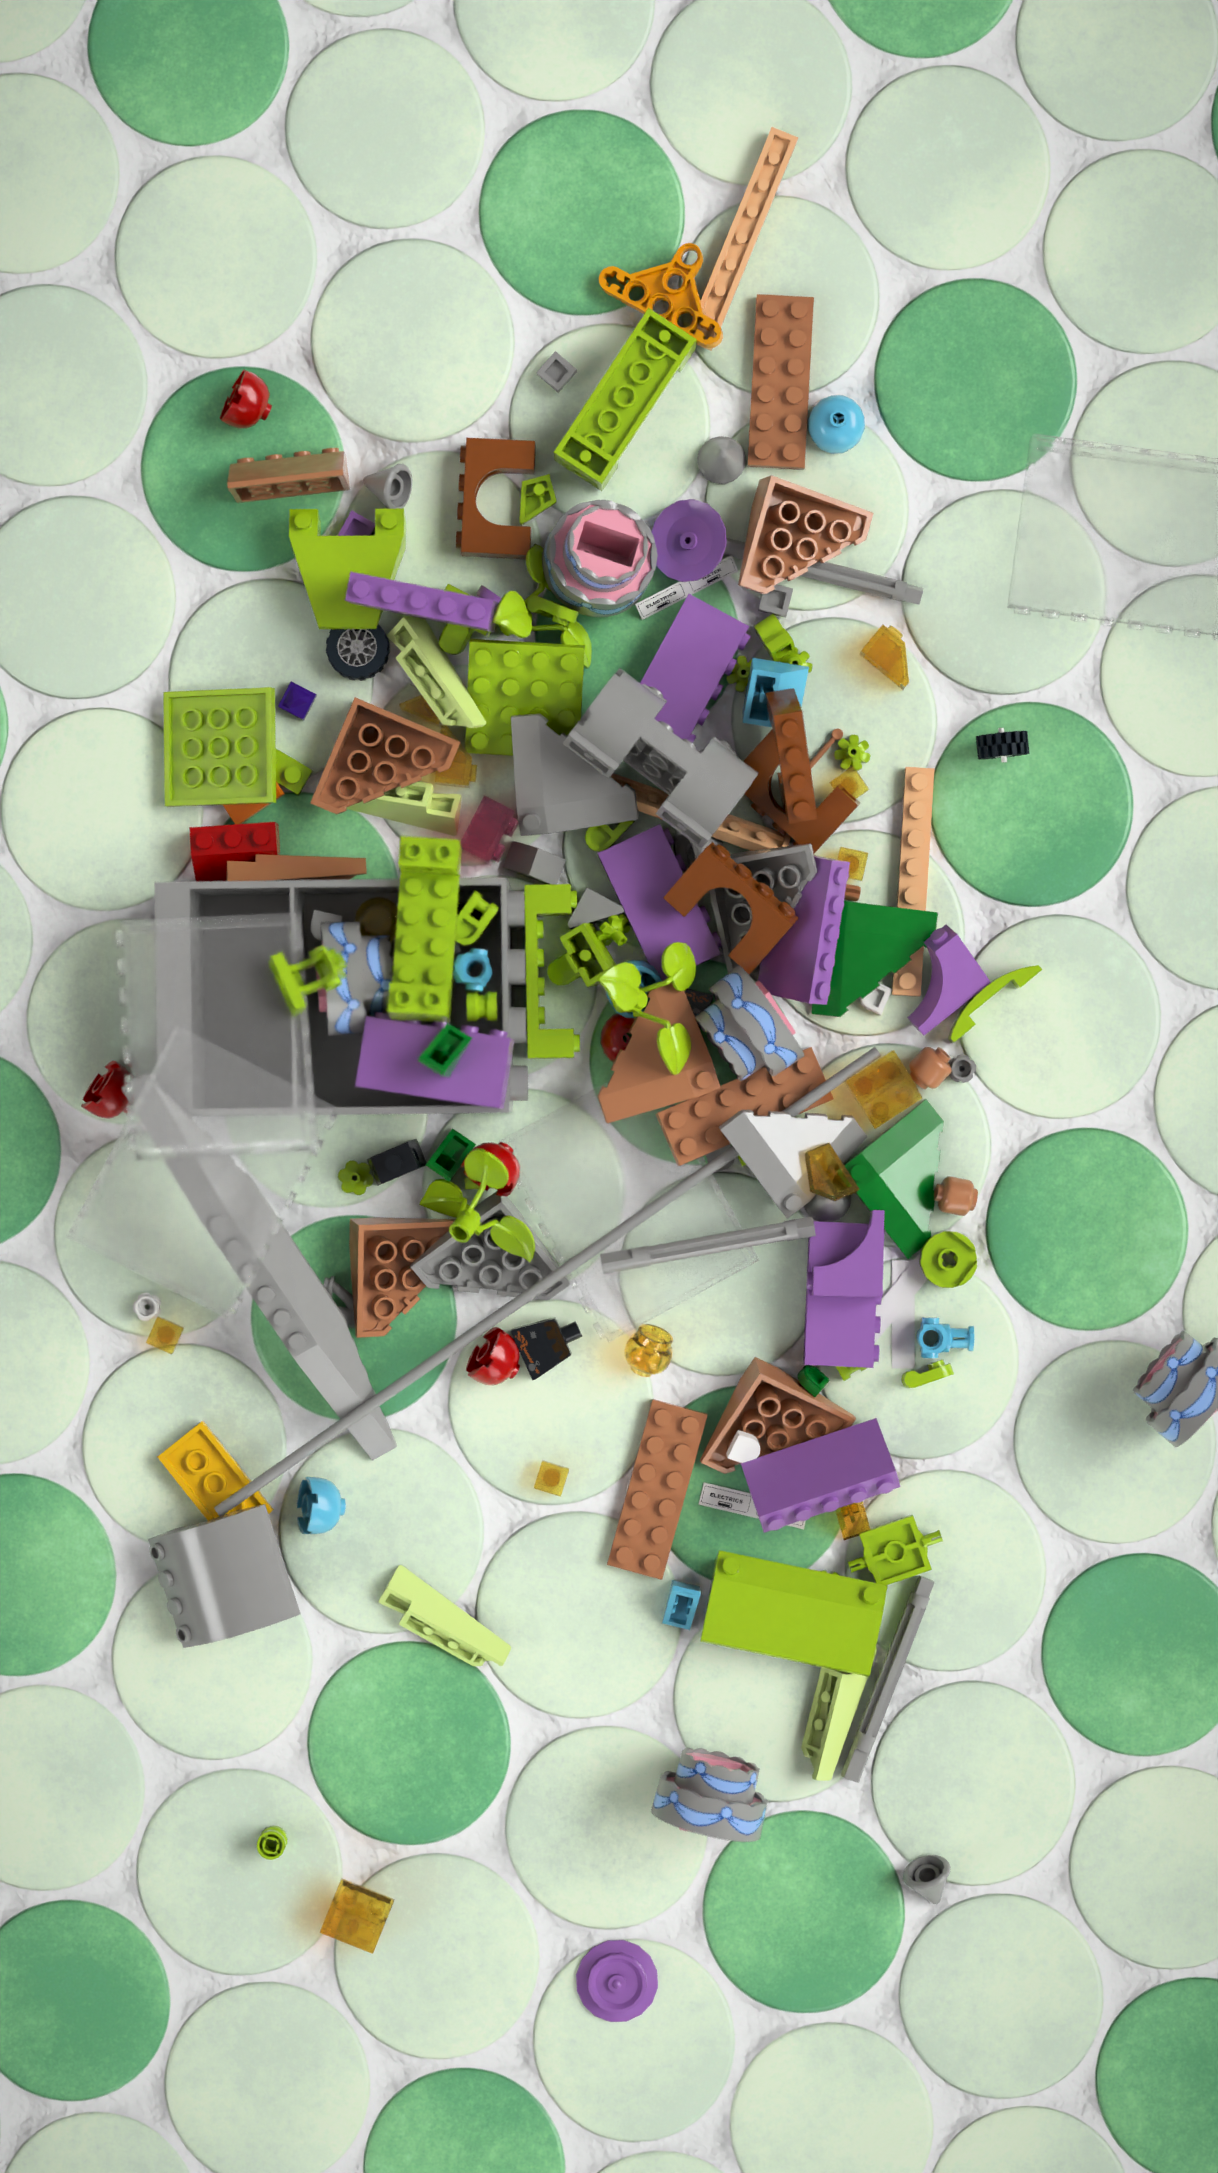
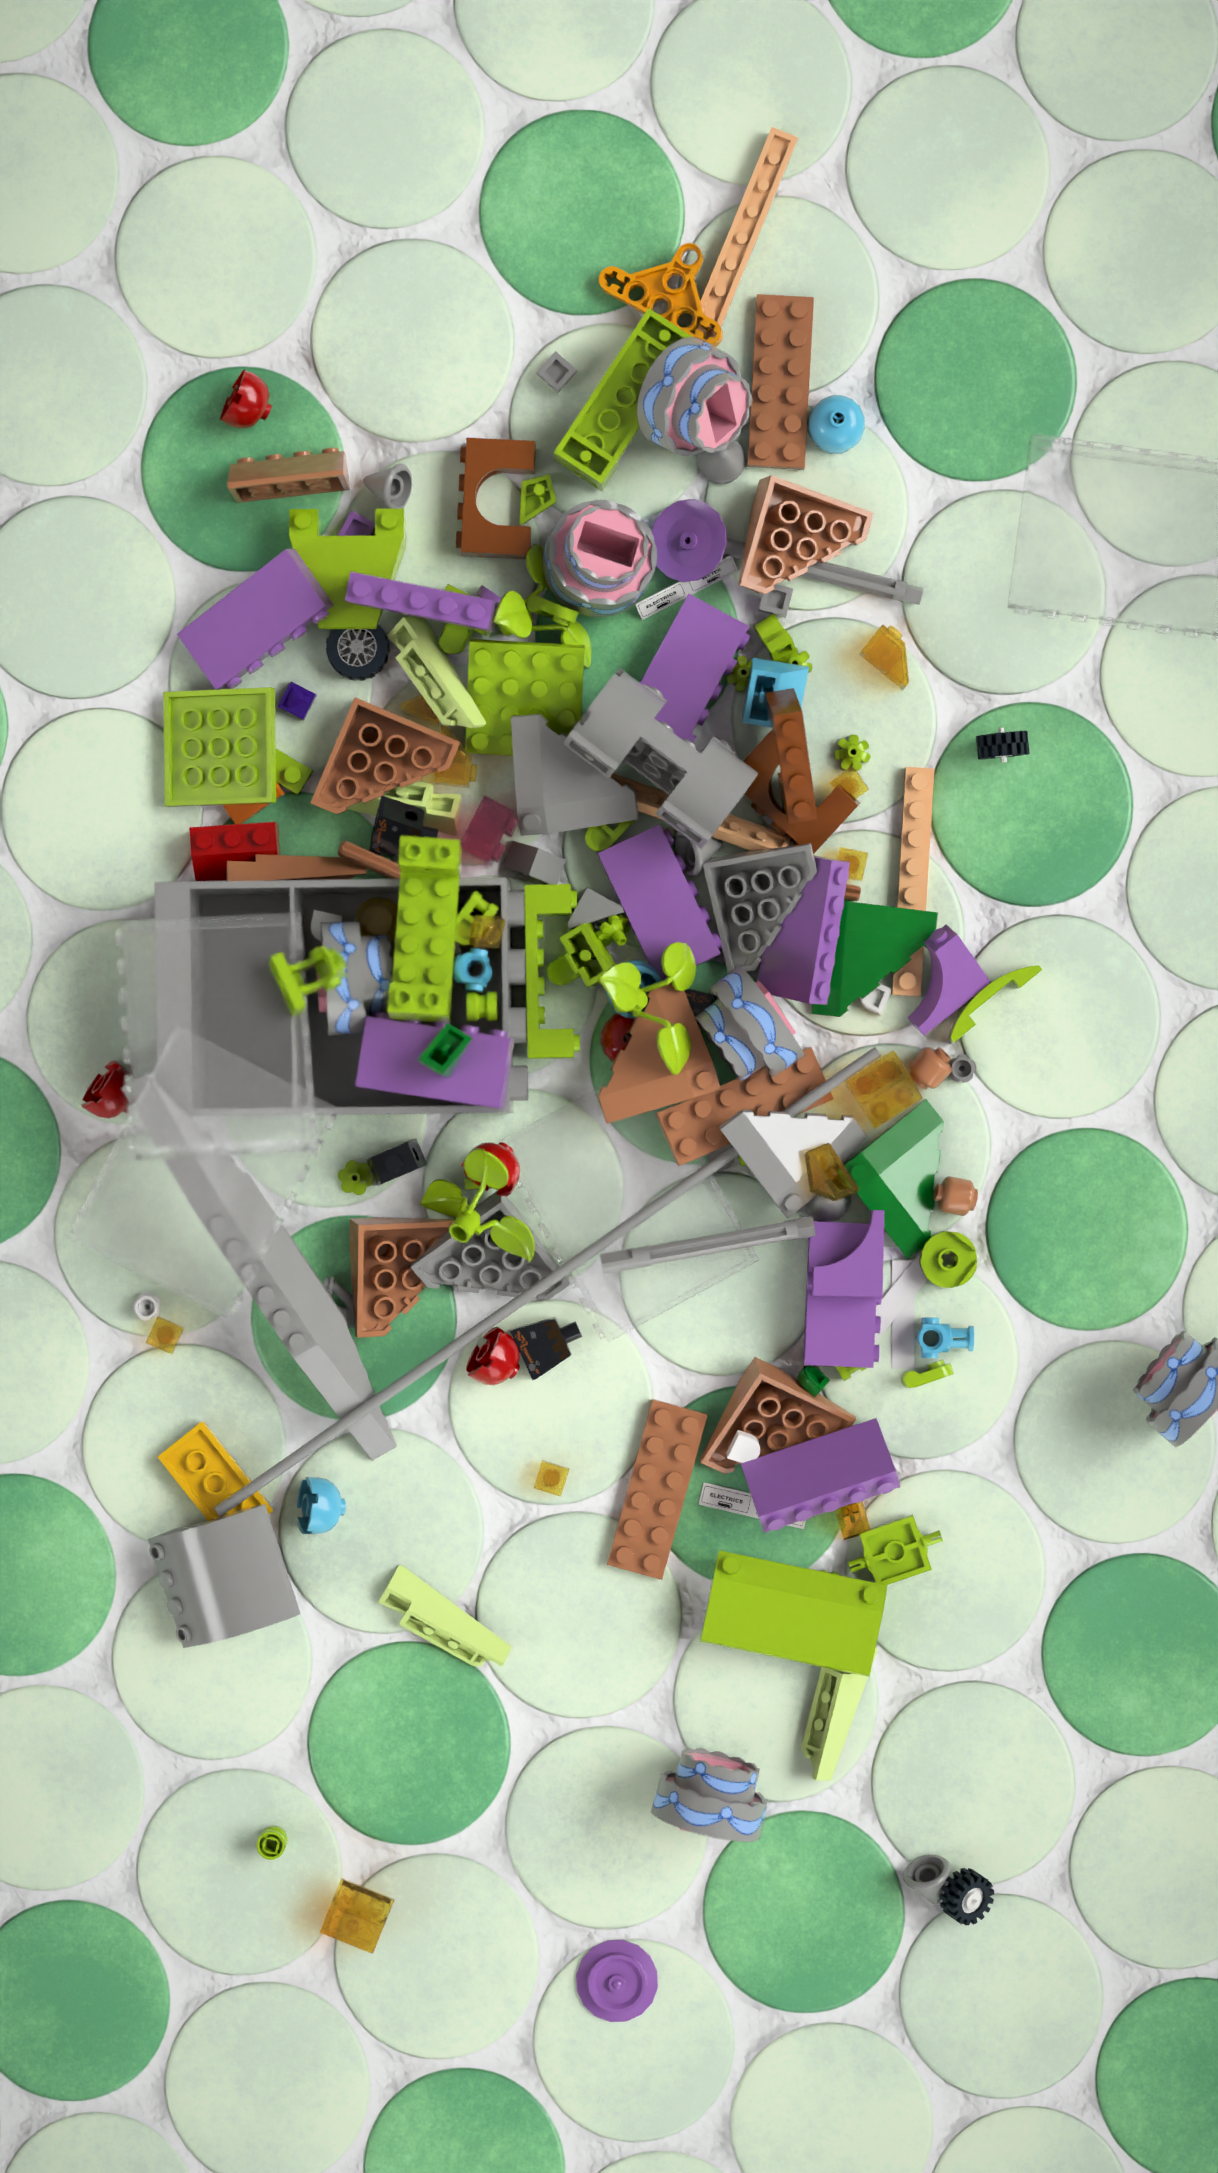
green slope [426,1128,476,1181] -> none
clear yellow piece [624,1324,673,1377] -> none
medium azure slope [662,1580,701,1630] -> none
dark orange arch [663,842,799,974] -> none
nougat hinge [810,729,843,769] -> none
light grey piece [841,1575,935,1783] -> none
none -> medium lavender brick [177,549,334,690]
none -> nougat axle [337,841,400,879]
none -> black torso [369,796,438,856]
none -> clear yellow plate [469,915,506,948]
none -> piece [637,337,752,456]
none -> black wheel [939,1868,995,1926]

